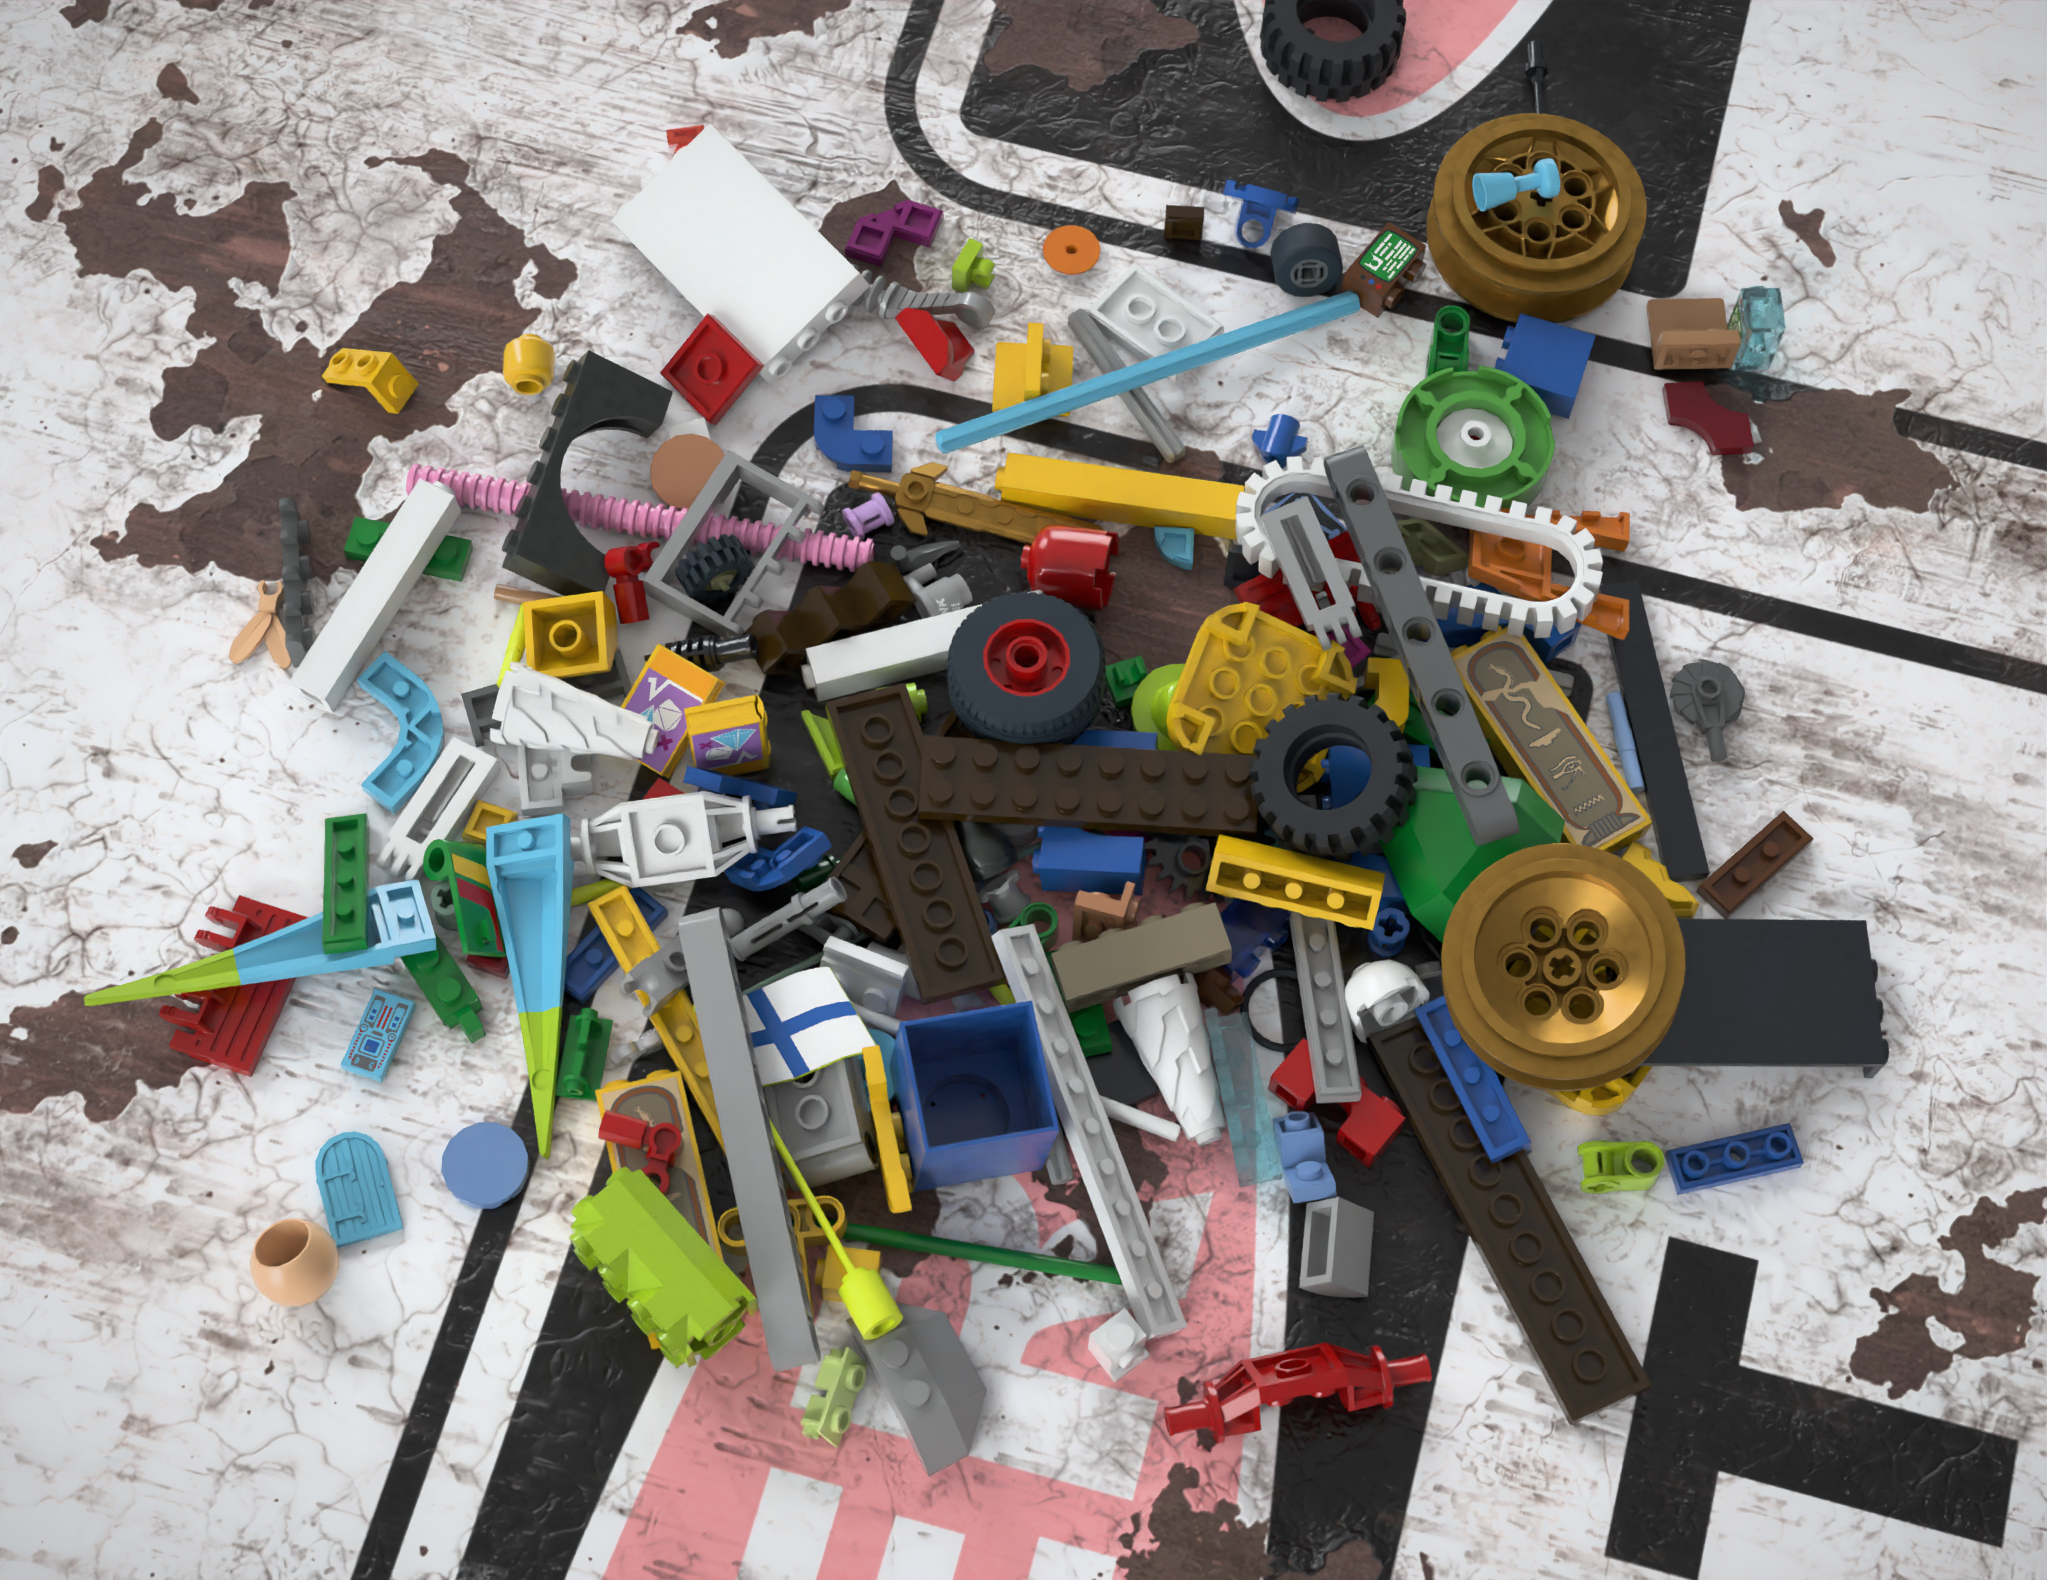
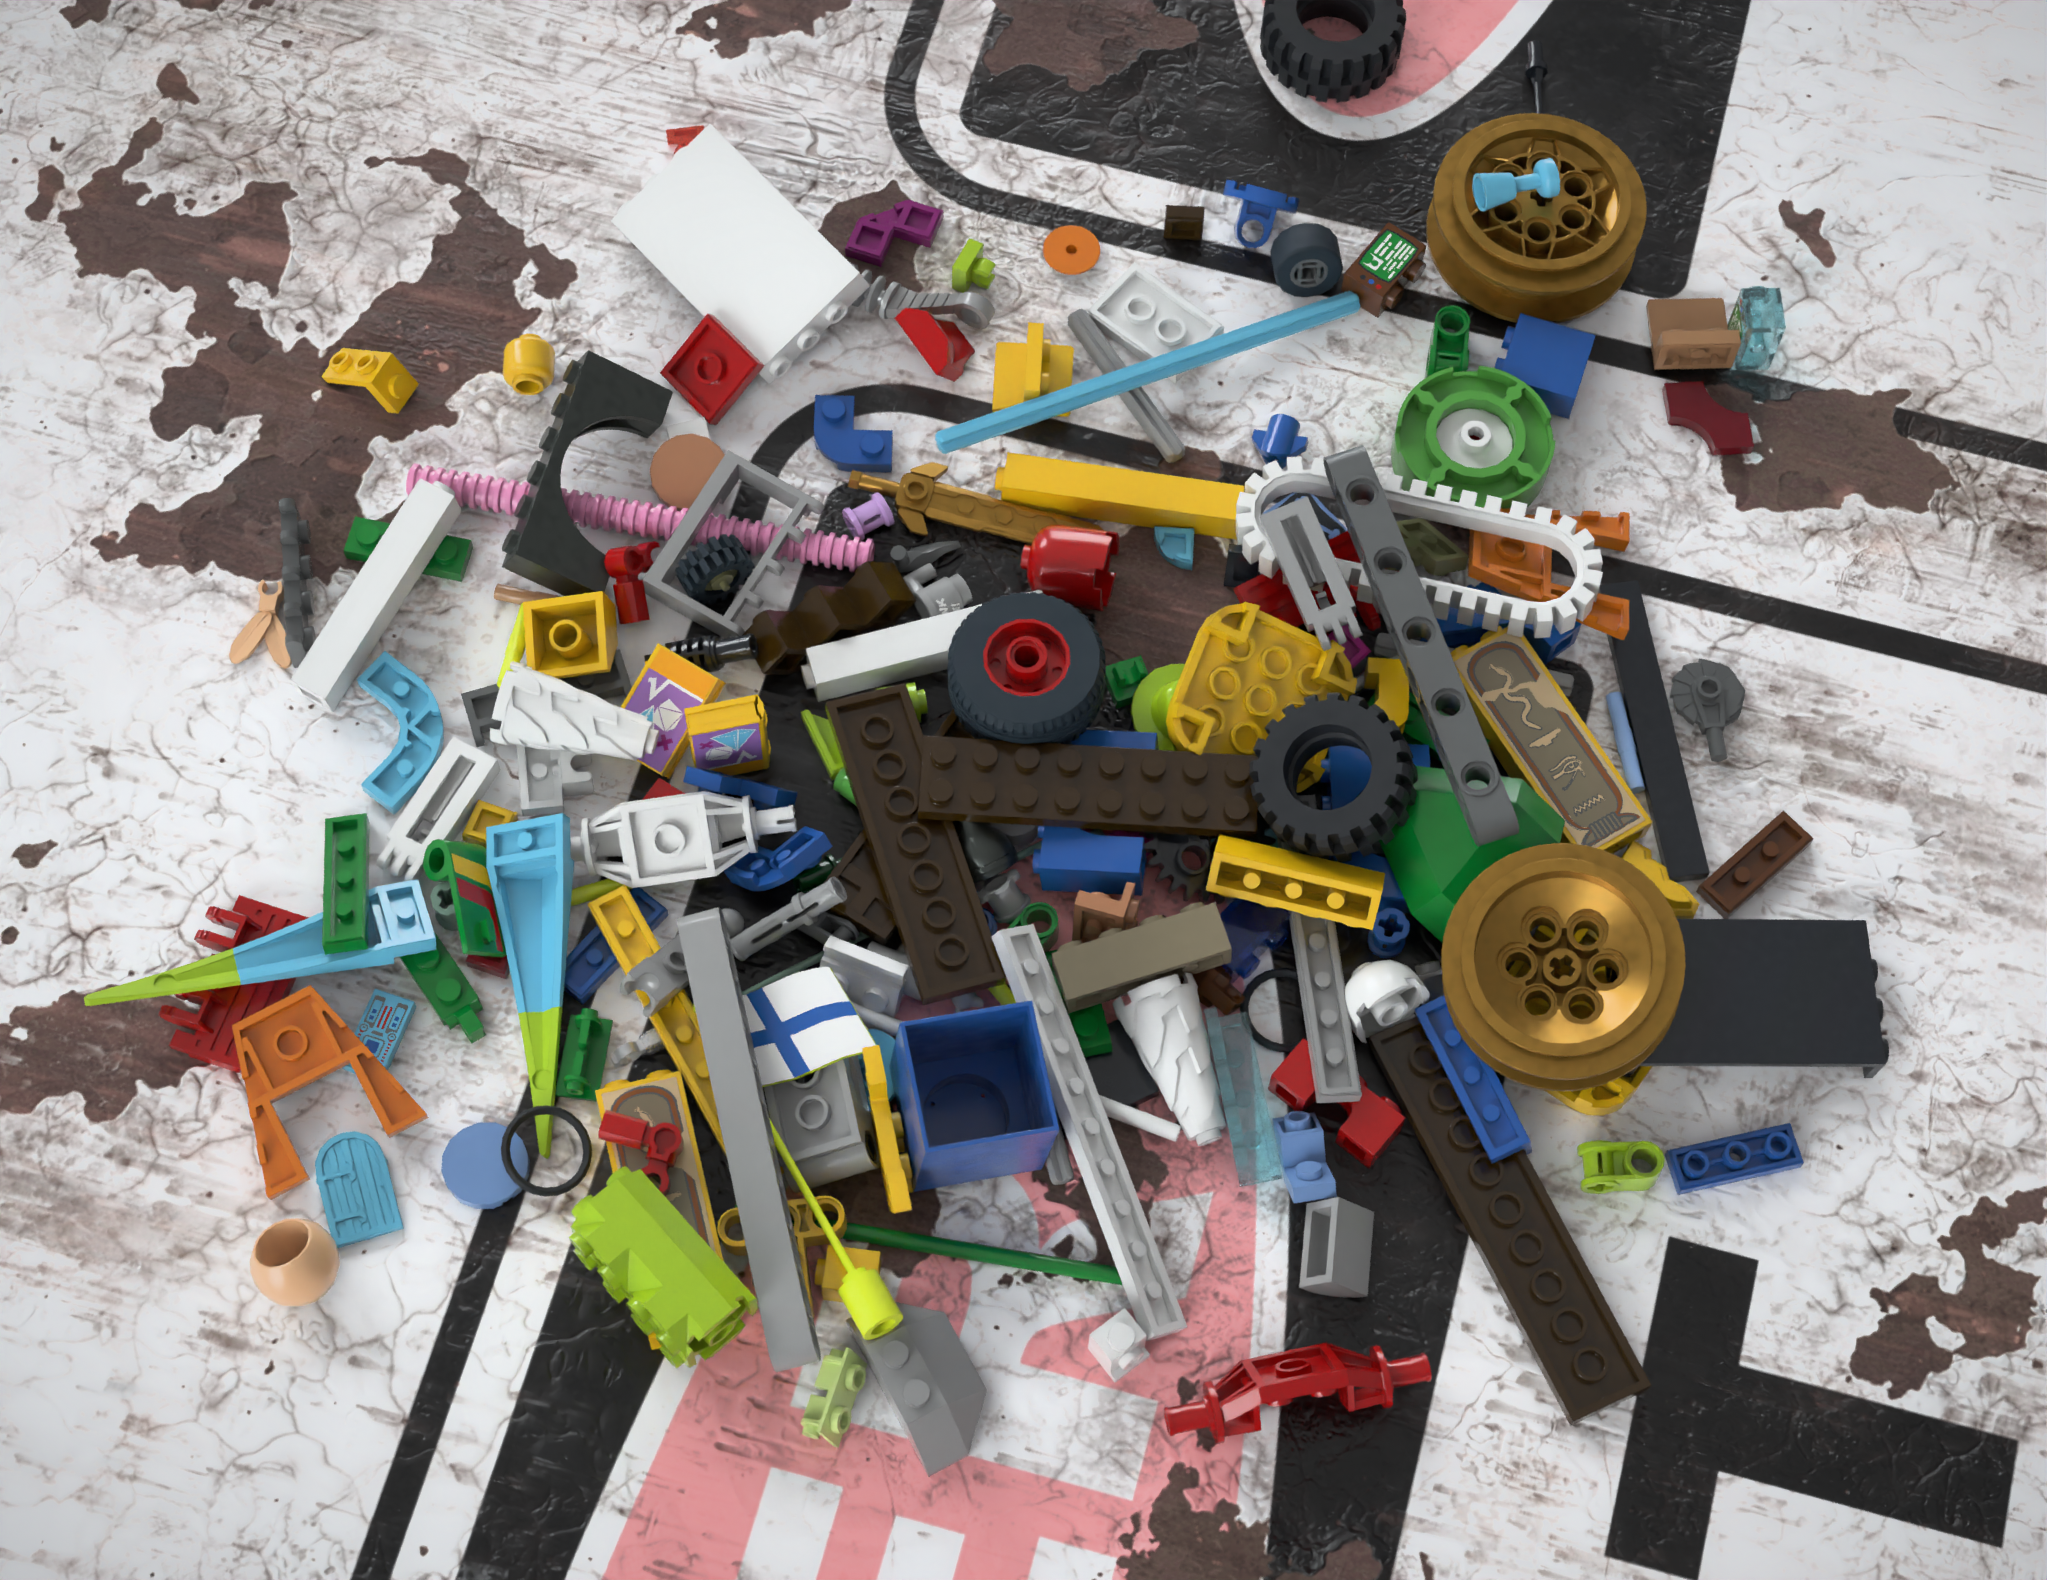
none -> orange wing [232,985,429,1200]
none -> black tyre [501,1105,592,1197]

